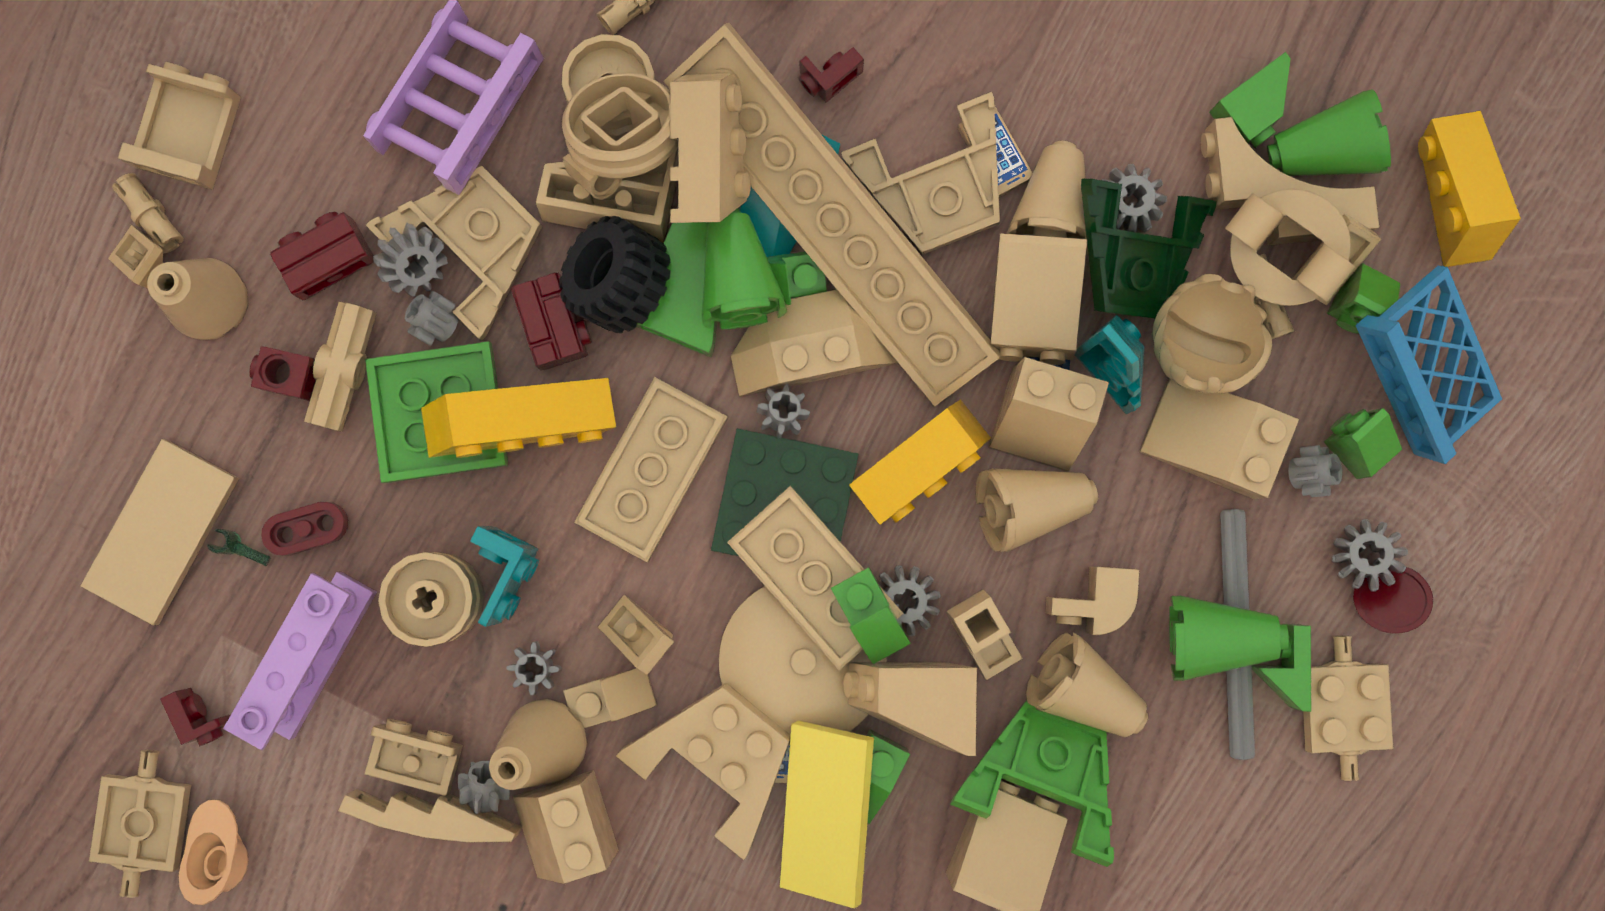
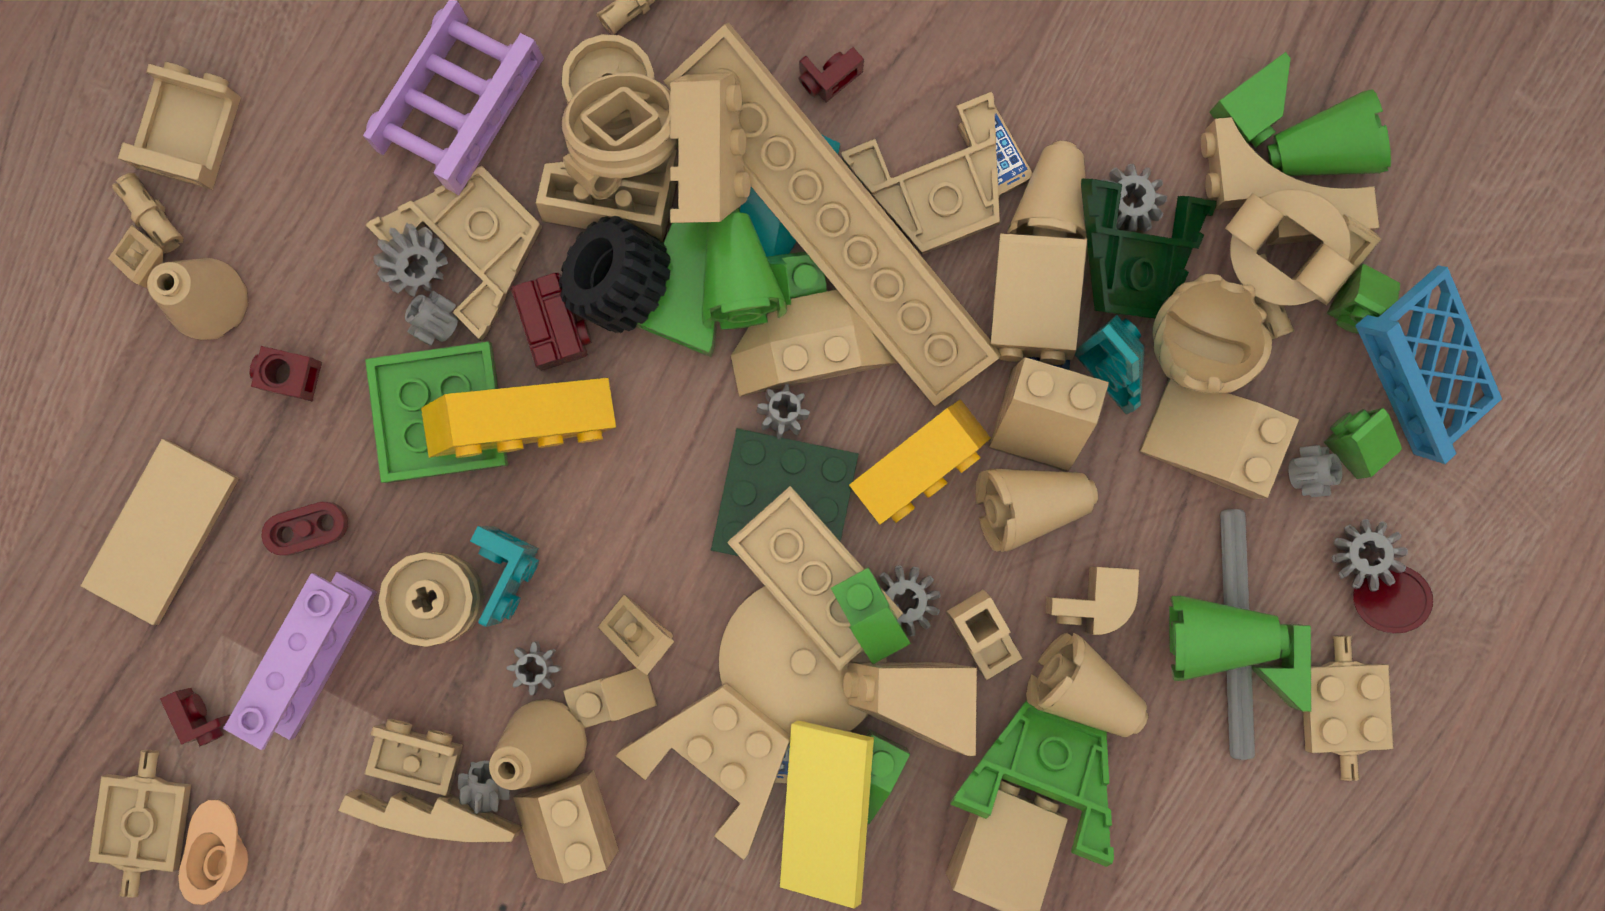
clear green hand [207,529,271,566] -> none
dark red brick [270,212,374,301] -> none
tan piece [304,302,376,432] -> none
tan tile [574,377,728,562] -> none
yellow wedge [1418,111,1521,267] -> none

